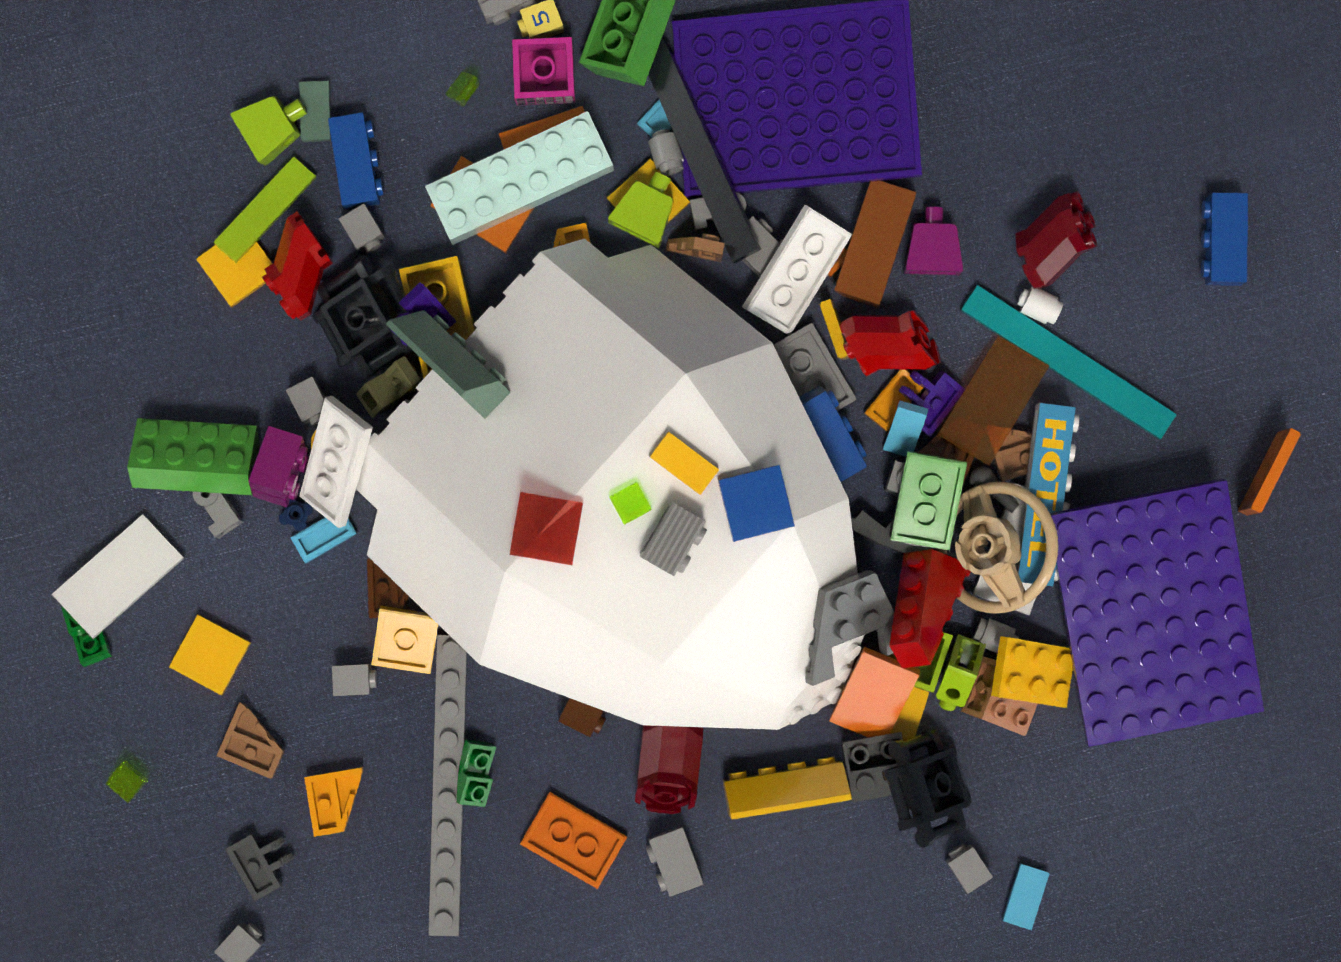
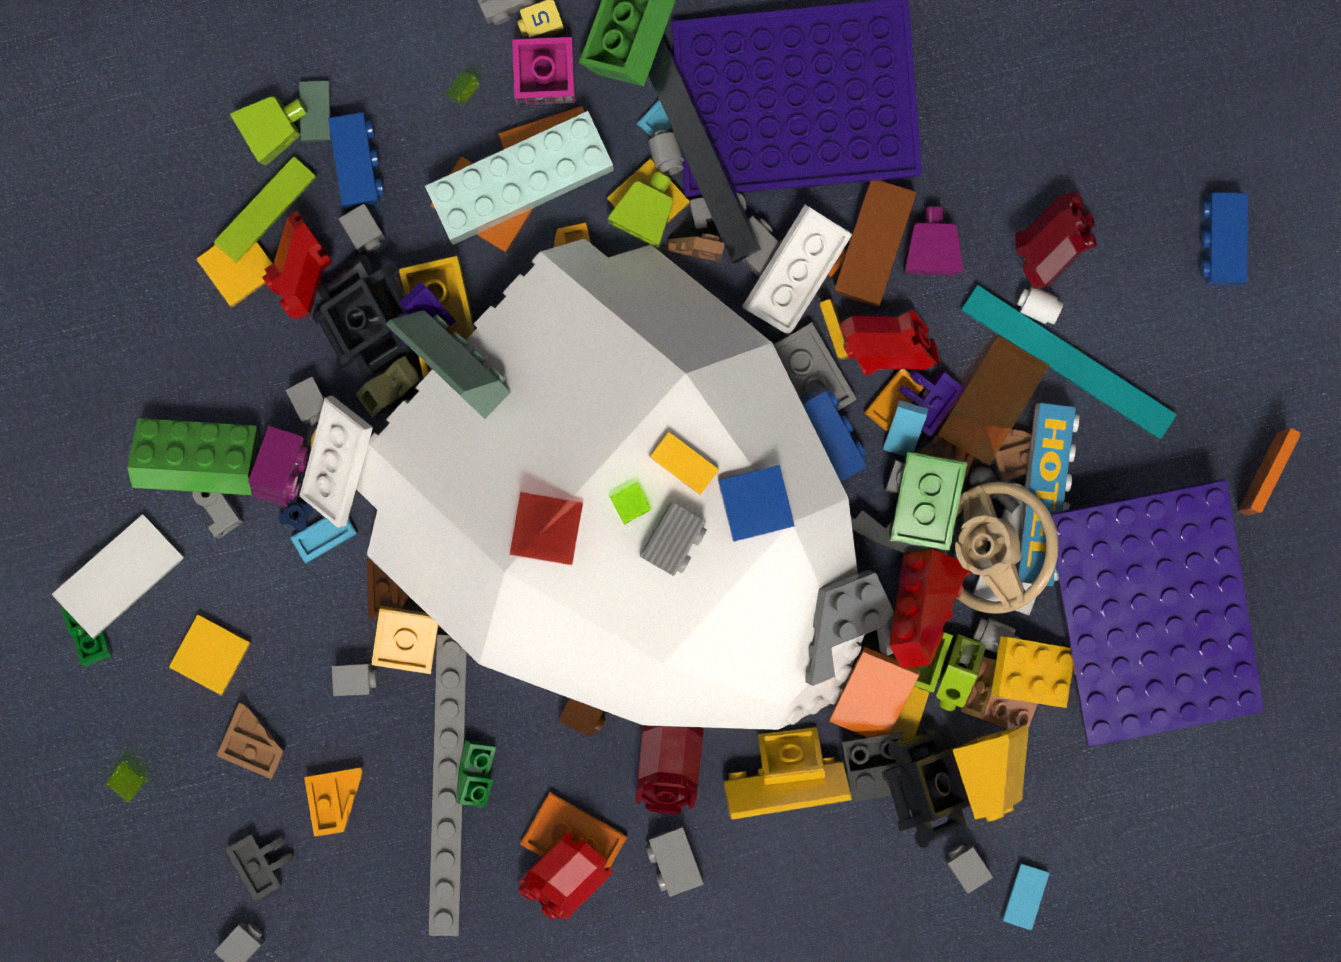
none -> red brick [518,832,613,921]
none -> yellow tile [758,727,825,785]
none -> yellow slope [953,724,1029,822]

